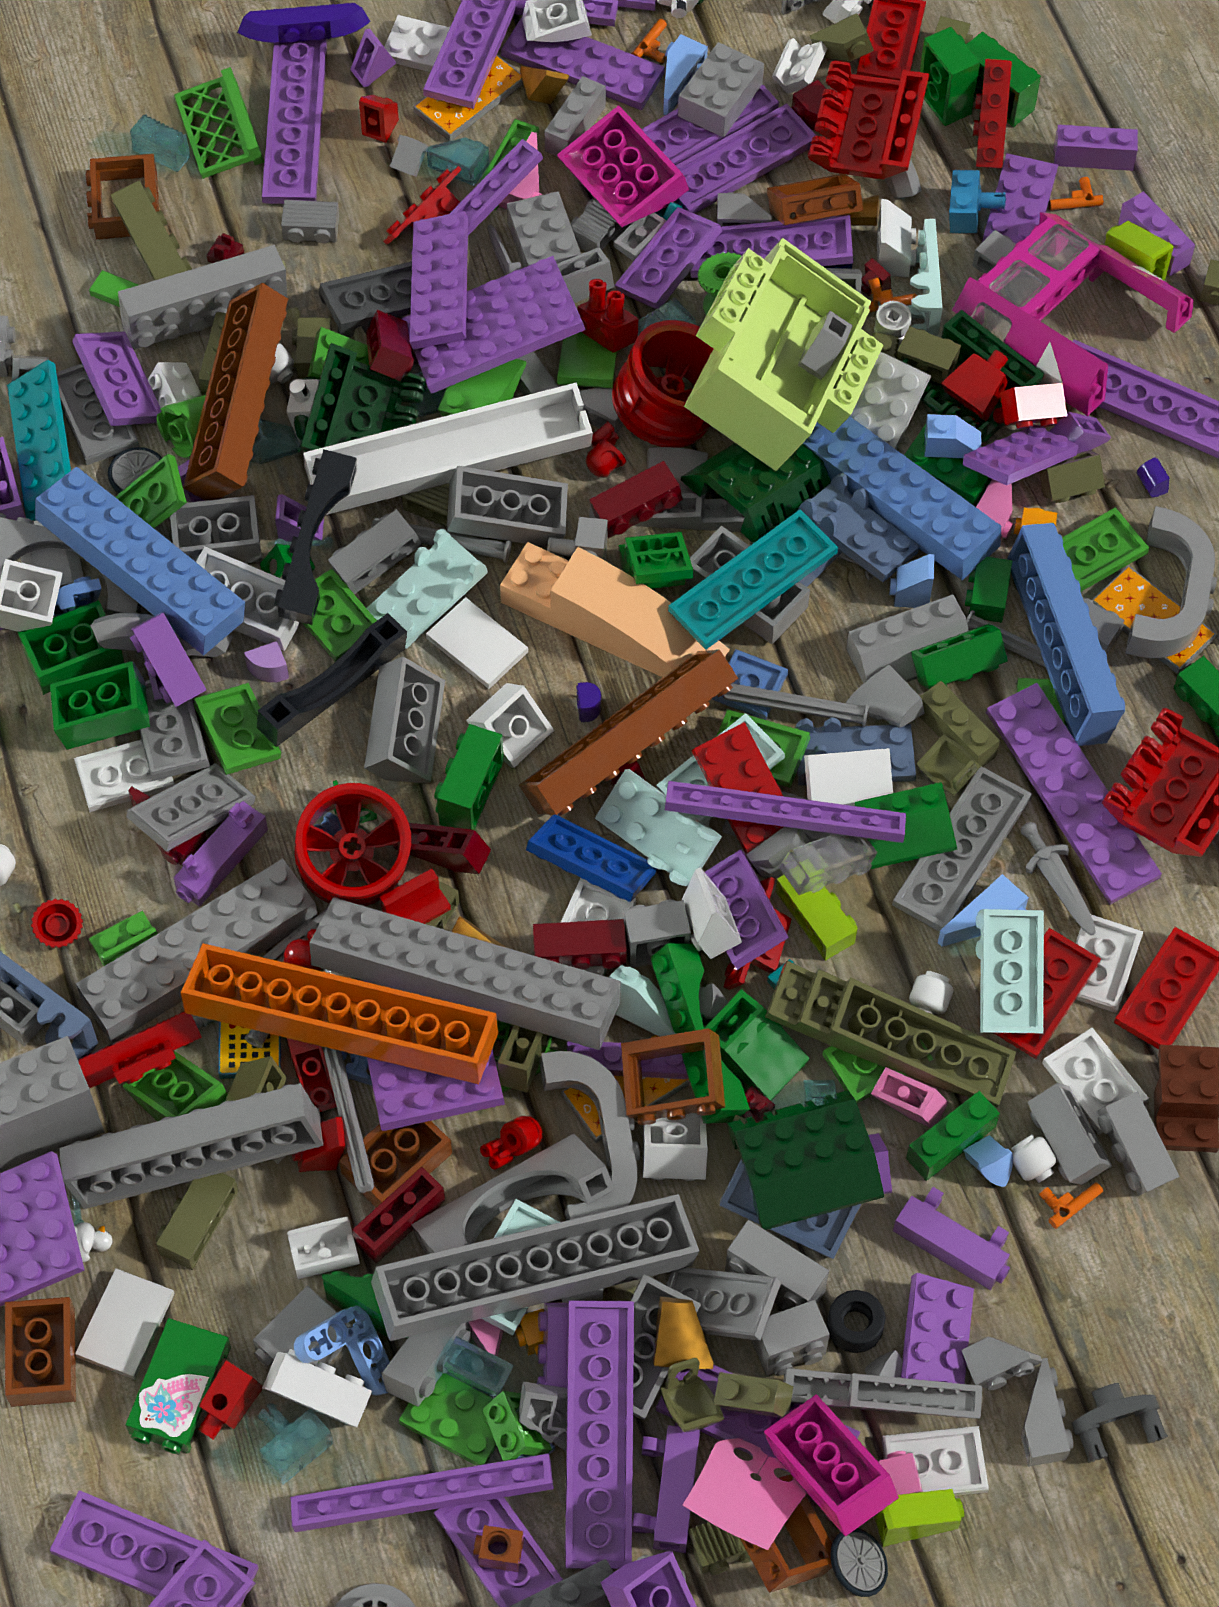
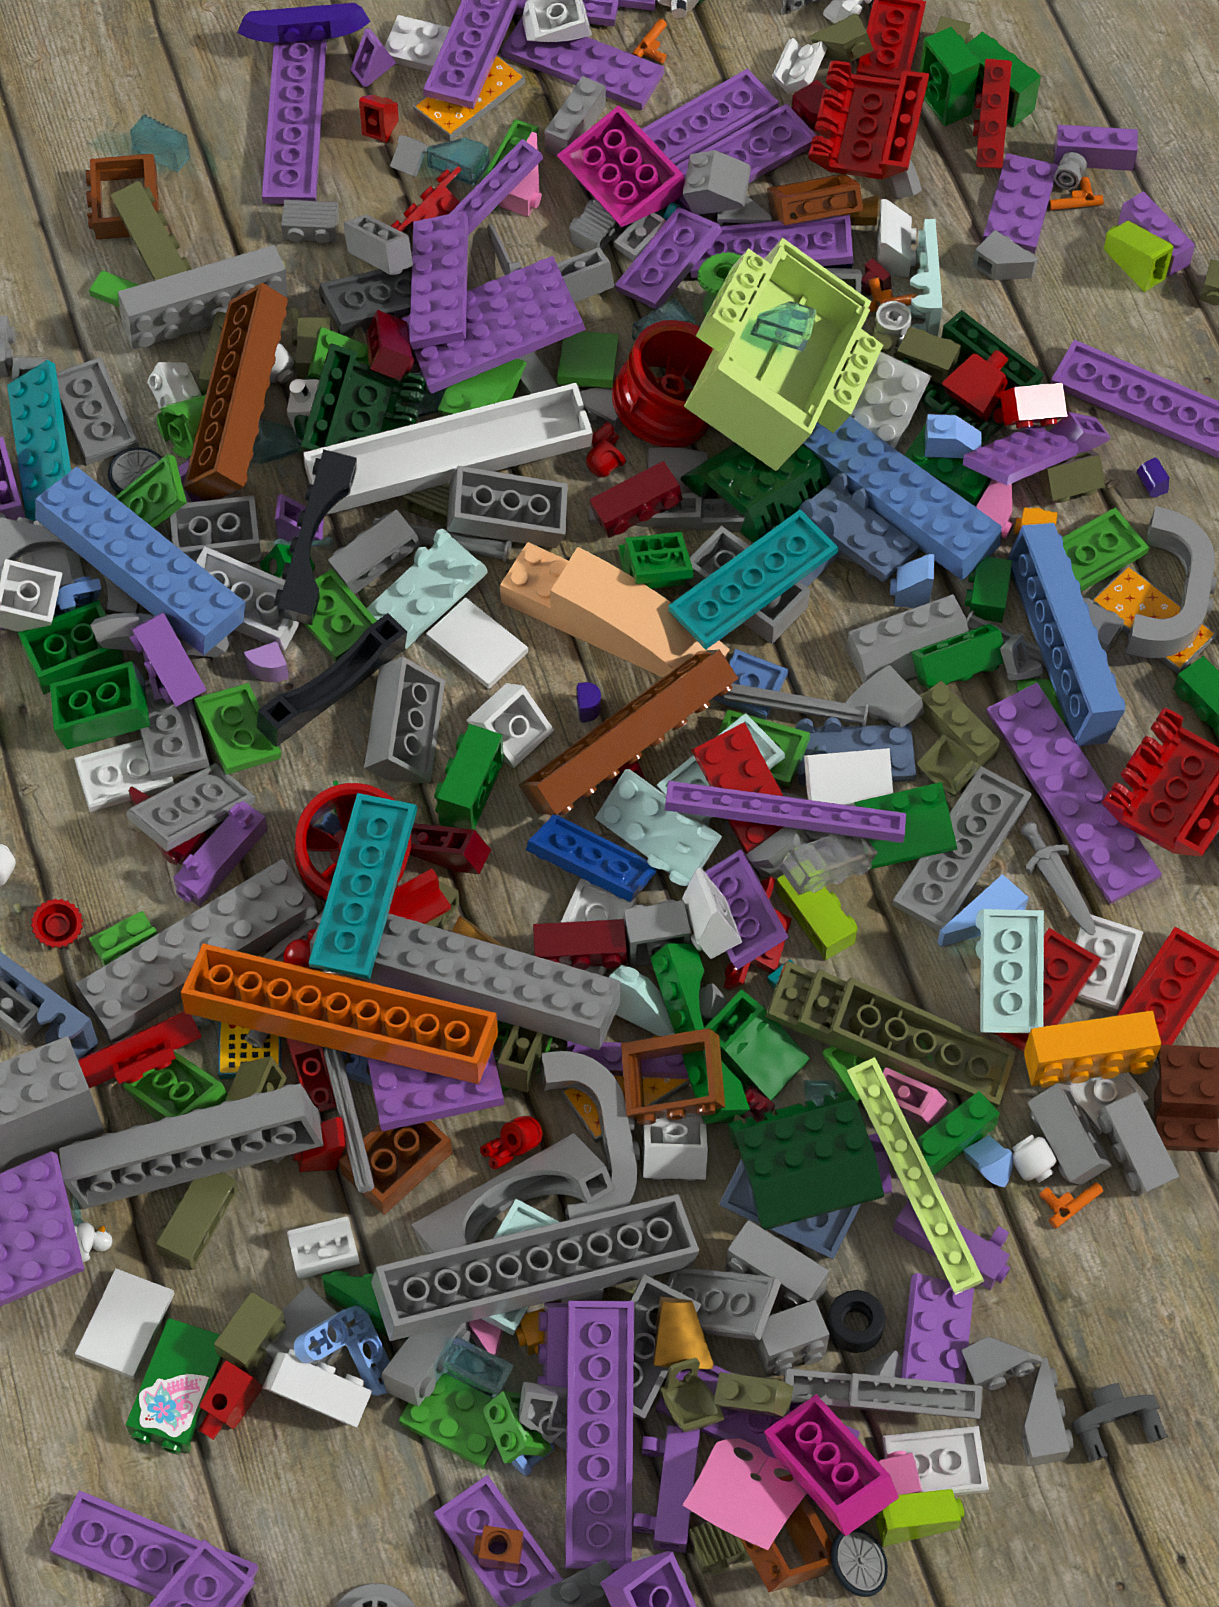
dark orange brick [5,1297,76,1407] -> none
medium lavender plate [72,331,161,426] -> none
bright green fence [174,67,265,179] -> none
dark red tile [207,233,244,263] -> none
clear light blue brick [258,1403,333,1485] -> none
medium lavender plate [290,1454,554,1532] -> none
dark red brick [352,1167,445,1264] -> none
light grey brick [507,191,581,268] -> none
pearl gold slope [520,66,569,104] -> none
light grey brick [547,517,608,561] -> none
red brick [577,279,639,353] -> none
light blue slope [663,34,708,115] -> none
light grey brick [678,42,764,138] -> none
light grey slope [798,311,853,380] -> none
white head [909,971,953,1015] -> none
dark azure brick [949,170,1006,233] -> none
dark pink piece [952,212,1194,416] -> none
none -> olive brick [214,1292,286,1374]
none -> teal plate [309,793,417,979]
none -> light grey brick [343,214,413,275]
none -> light grey slope [683,150,751,215]
none -> clear light blue slope [750,301,816,352]
none -> yellowish green plate [847,1057,984,1295]
none -> light grey tile [1000,634,1044,681]
none -> light orange brick [1024,1011,1161,1088]
none -> light grey wheel [1054,152,1087,190]

